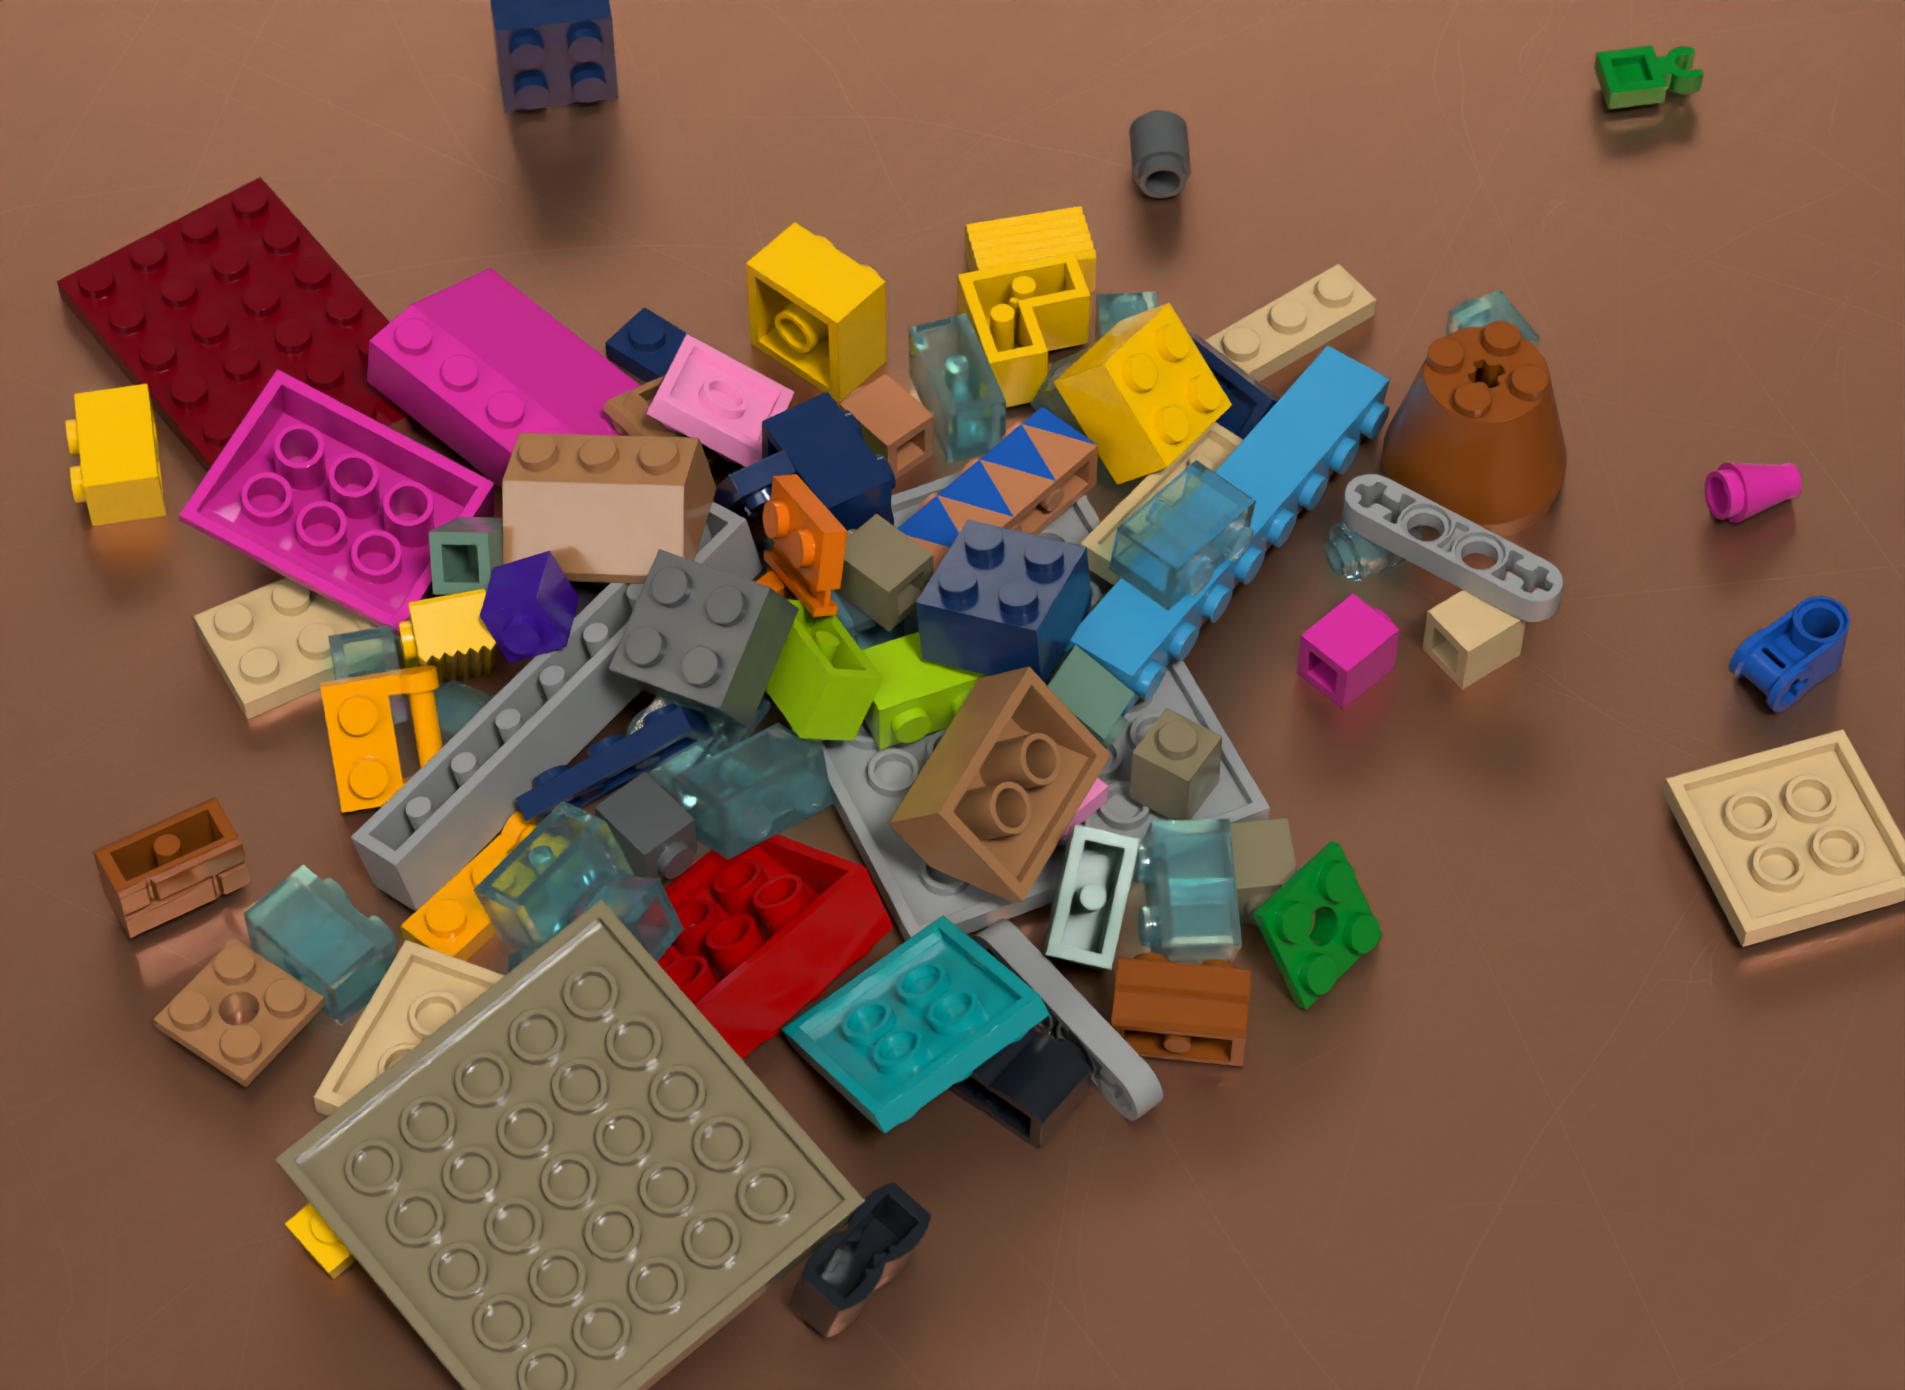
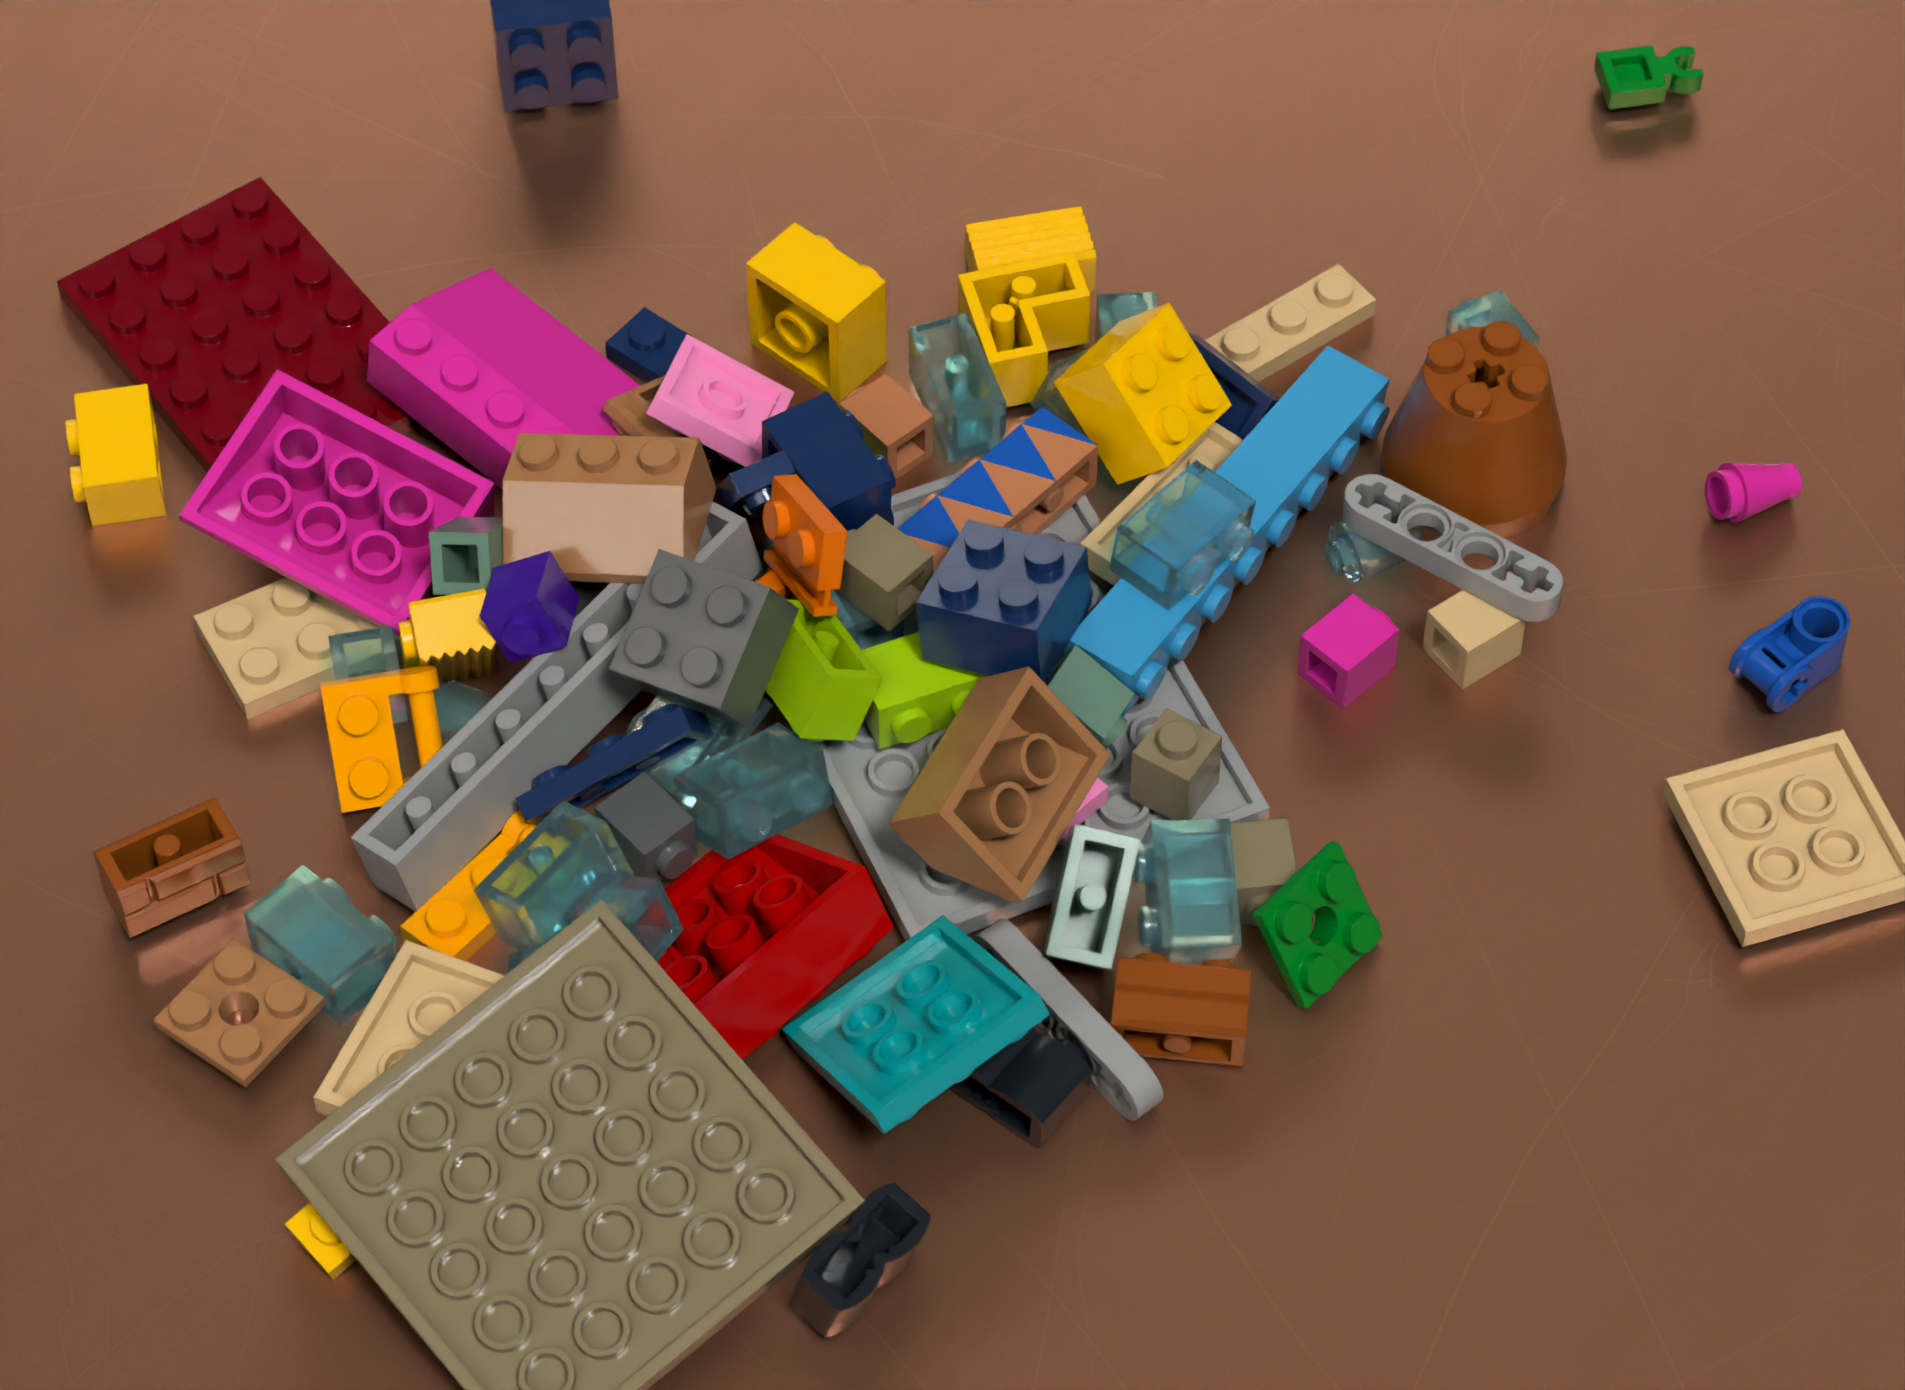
dark grey brick [1129,110,1191,198] -> none

